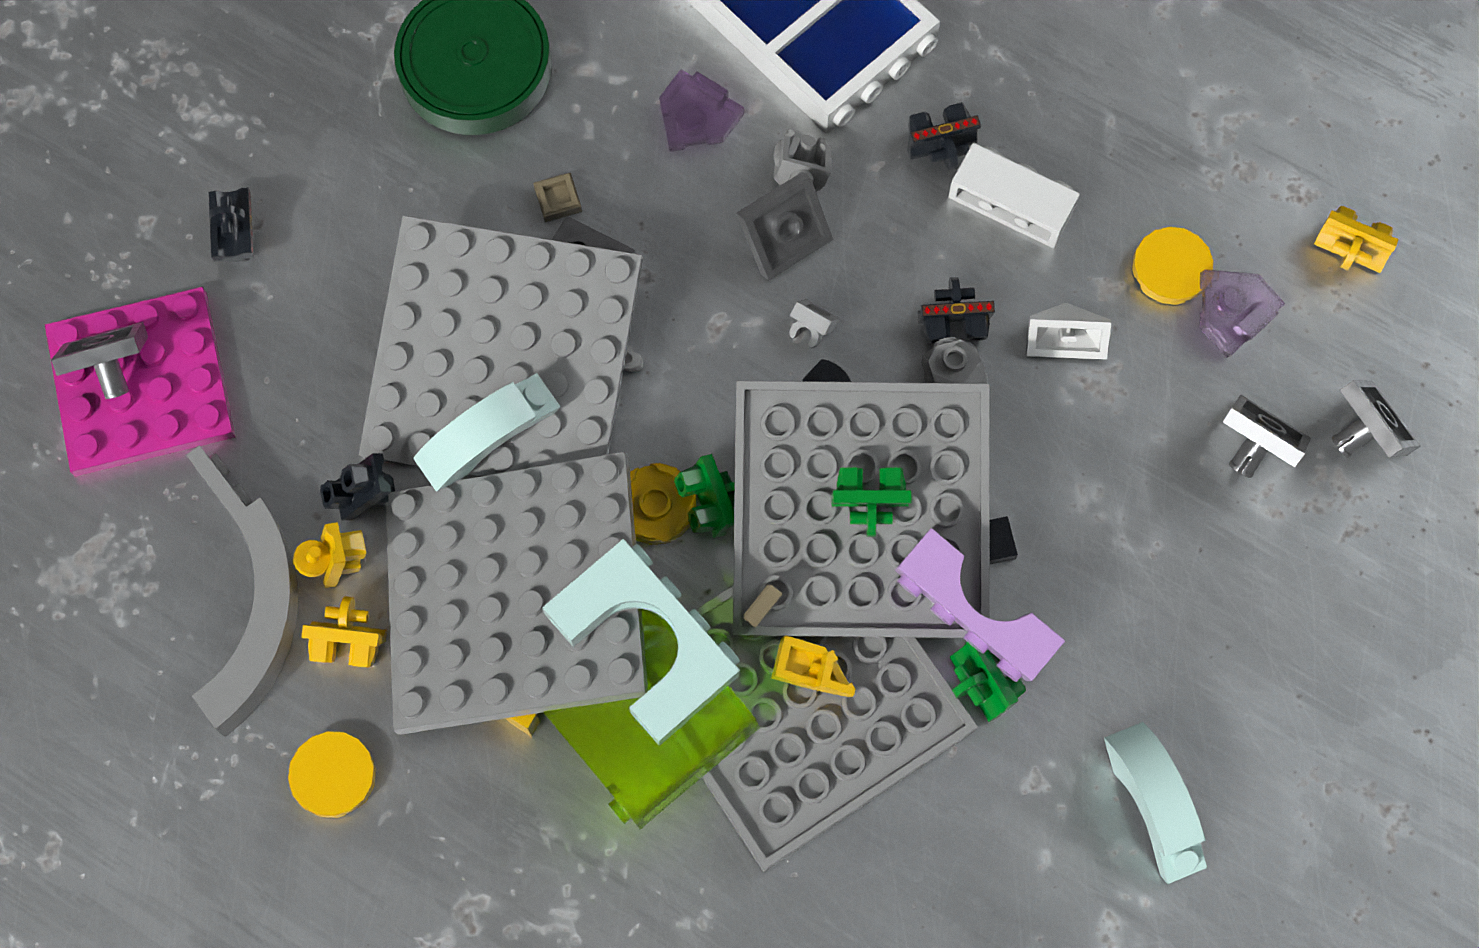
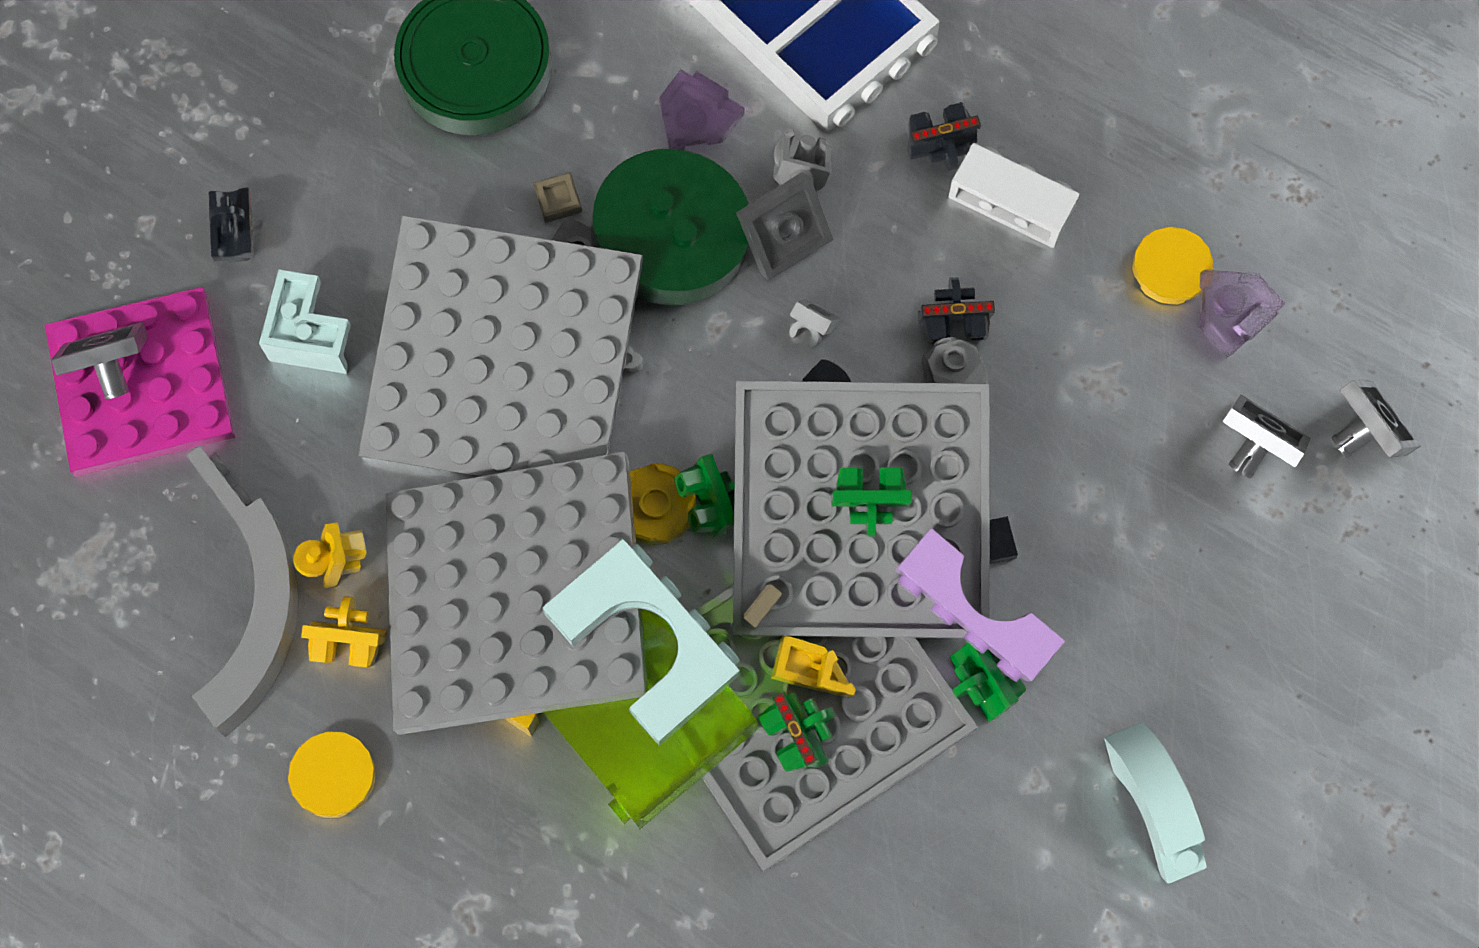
black hips [320,453,395,521] -> none
light aqua arch [413,373,560,492] -> none
white slope [1026,302,1111,360] -> none
yellow hips [1314,206,1399,273] -> none
none -> light aqua panel [259,270,351,374]
none -> dark green brick [591,149,749,305]
none -> green hips [758,691,836,772]

